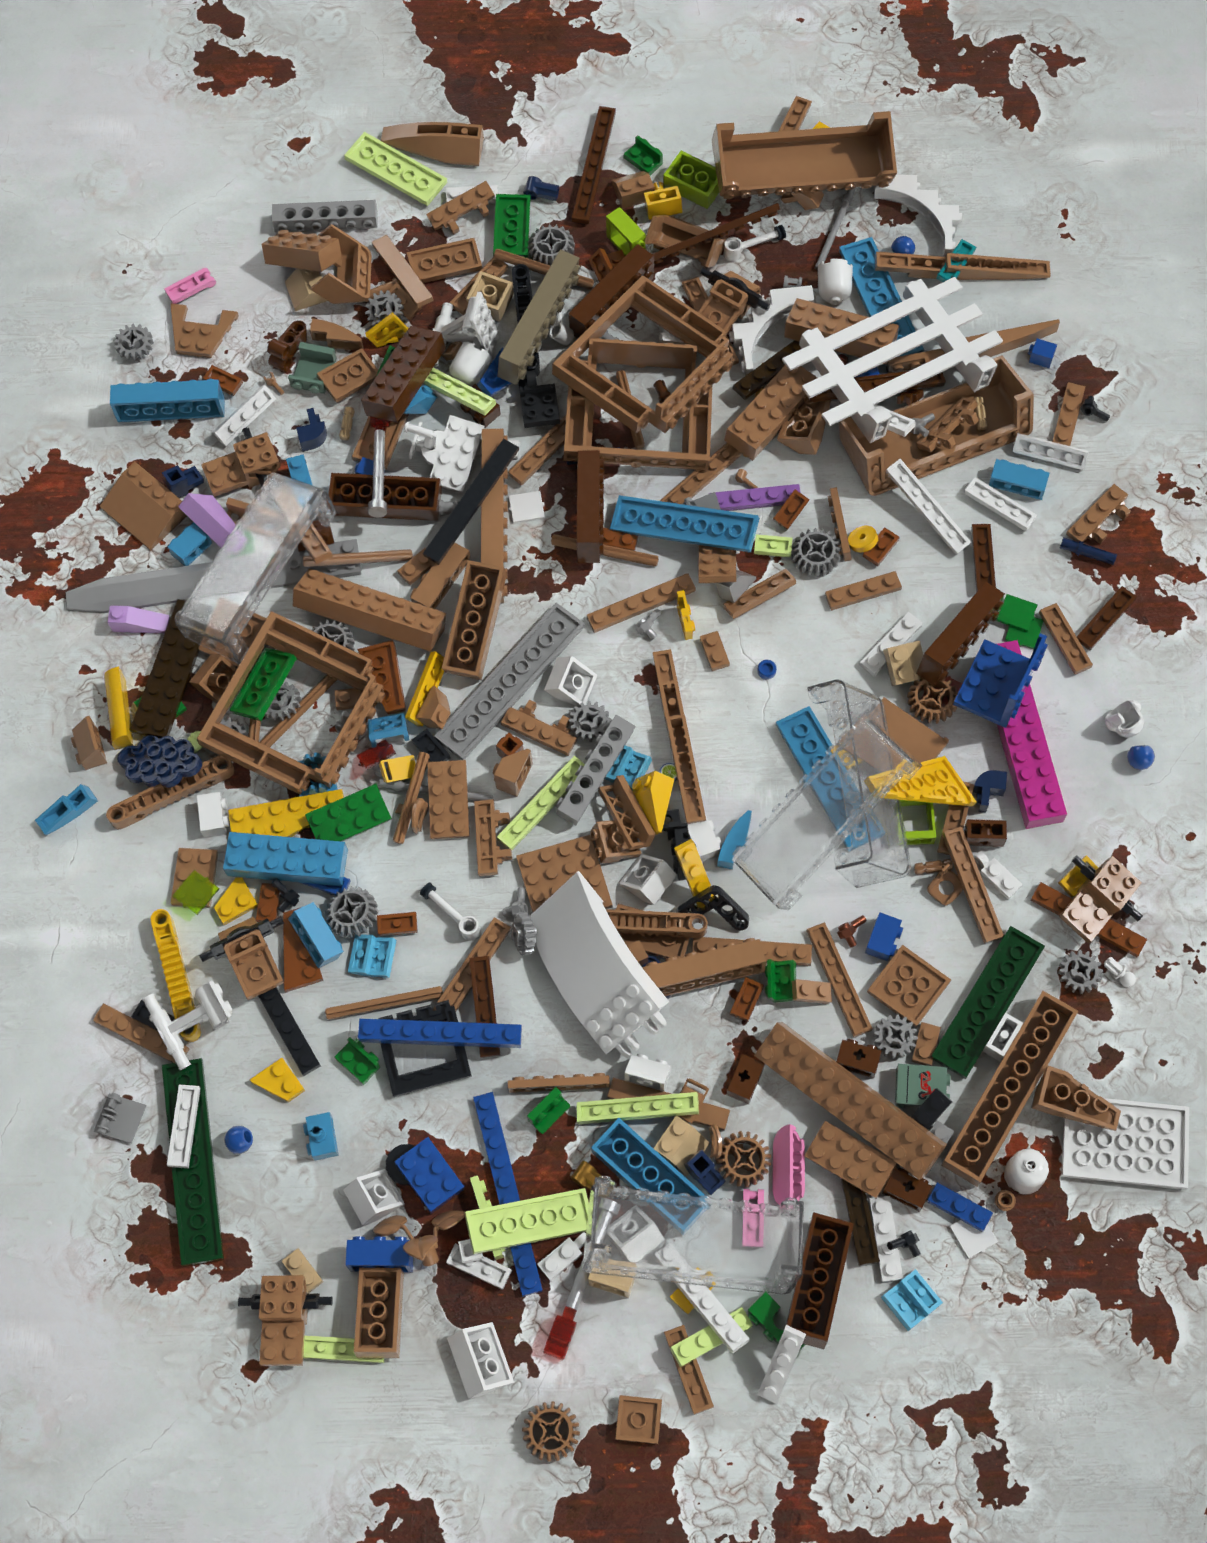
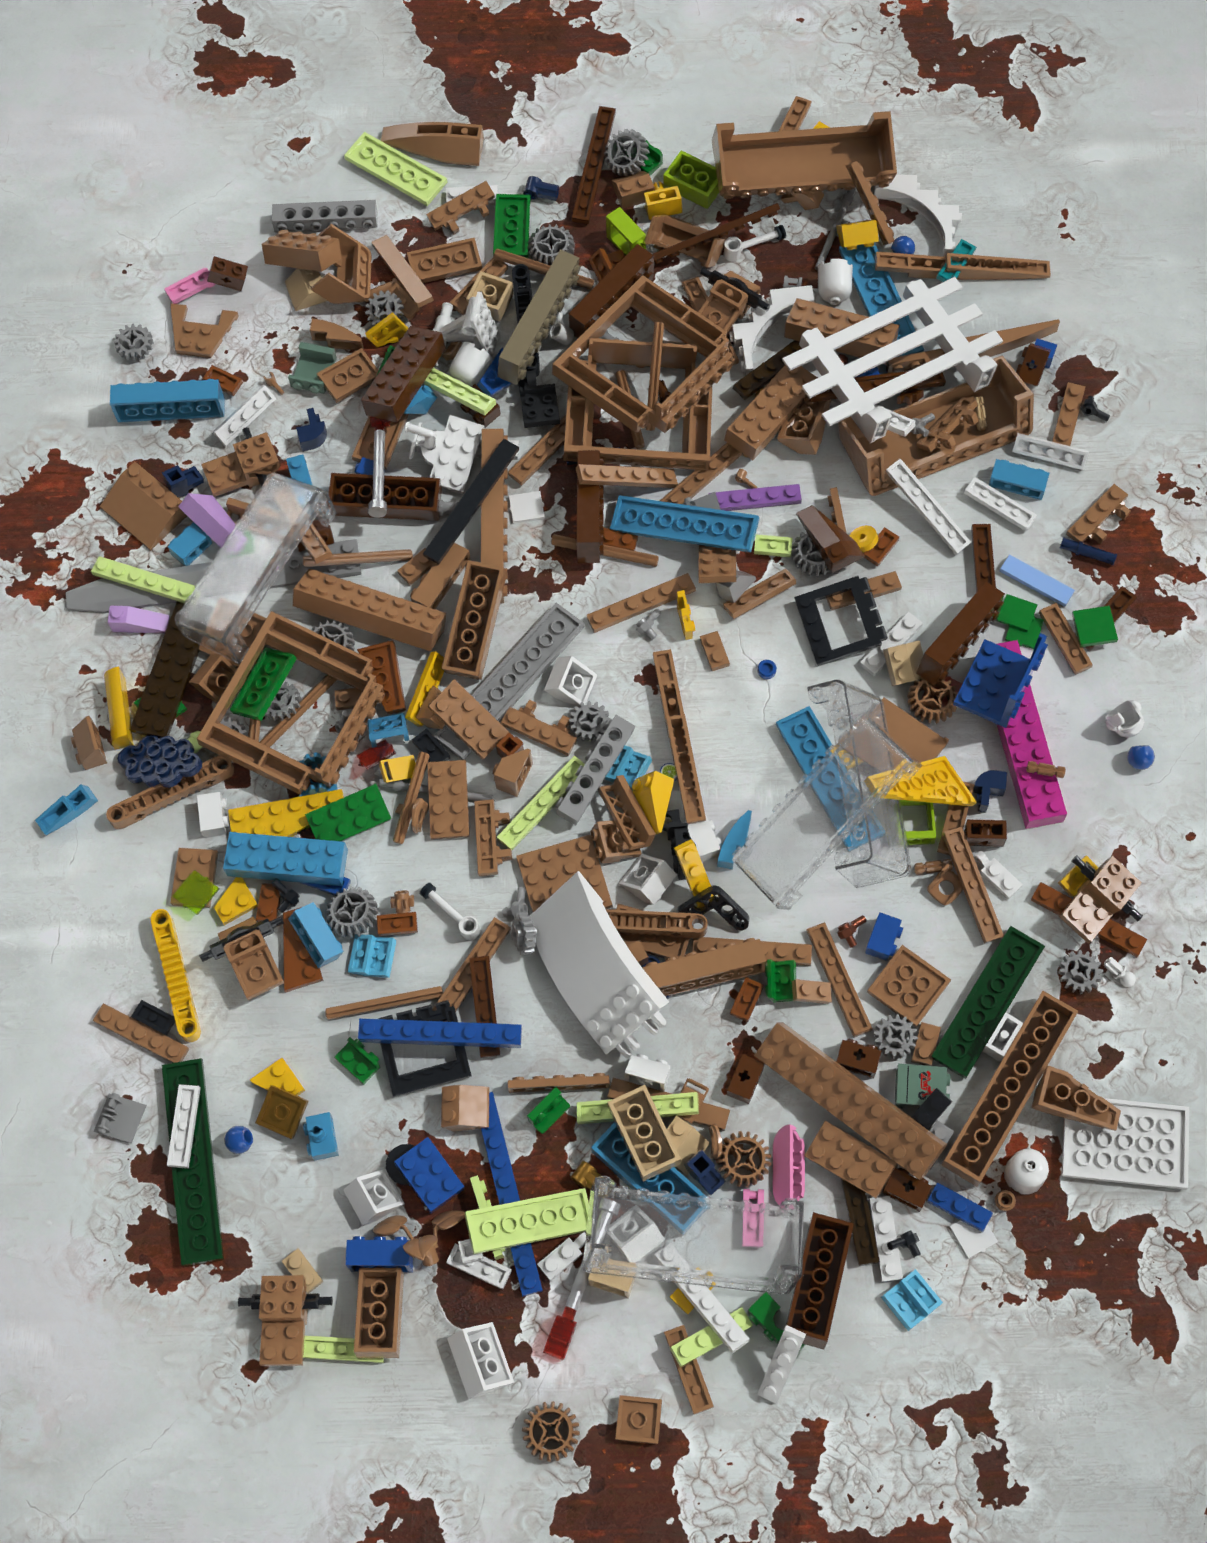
white plate [142,980,233,1070] -> none
black plate [258,987,321,1076] -> none
reddish brown piece [267,320,307,372] -> none
tan axle [339,407,355,441] -> none
dark orange plate [773,489,810,530] -> none
none -> yellowish green plate [91,556,200,606]
none -> reddish brown brick [207,256,248,291]
none -> pearl gold plate [255,1085,309,1139]
none -> medium nougat gear [390,890,414,913]
none -> medium nougat plate [428,679,509,760]
none -> slope [441,1085,489,1132]
none -> medium nougat plate [576,464,678,488]
none -> light grey gear [604,129,650,177]
none -> tan brick [608,1085,681,1182]
none -> medium nougat axle [645,322,664,431]
none -> black hinge [794,576,888,667]
none -> reddish brown wedge [796,505,865,573]
none -> yellow slope [836,220,879,250]
none -> medium nougat plate [845,161,894,245]
none -> light blue tile [999,555,1075,607]
none -> reddish brown brick [1016,343,1051,386]
none -> medium nougat axle [1026,761,1066,778]
none -> green tile [1072,606,1118,647]

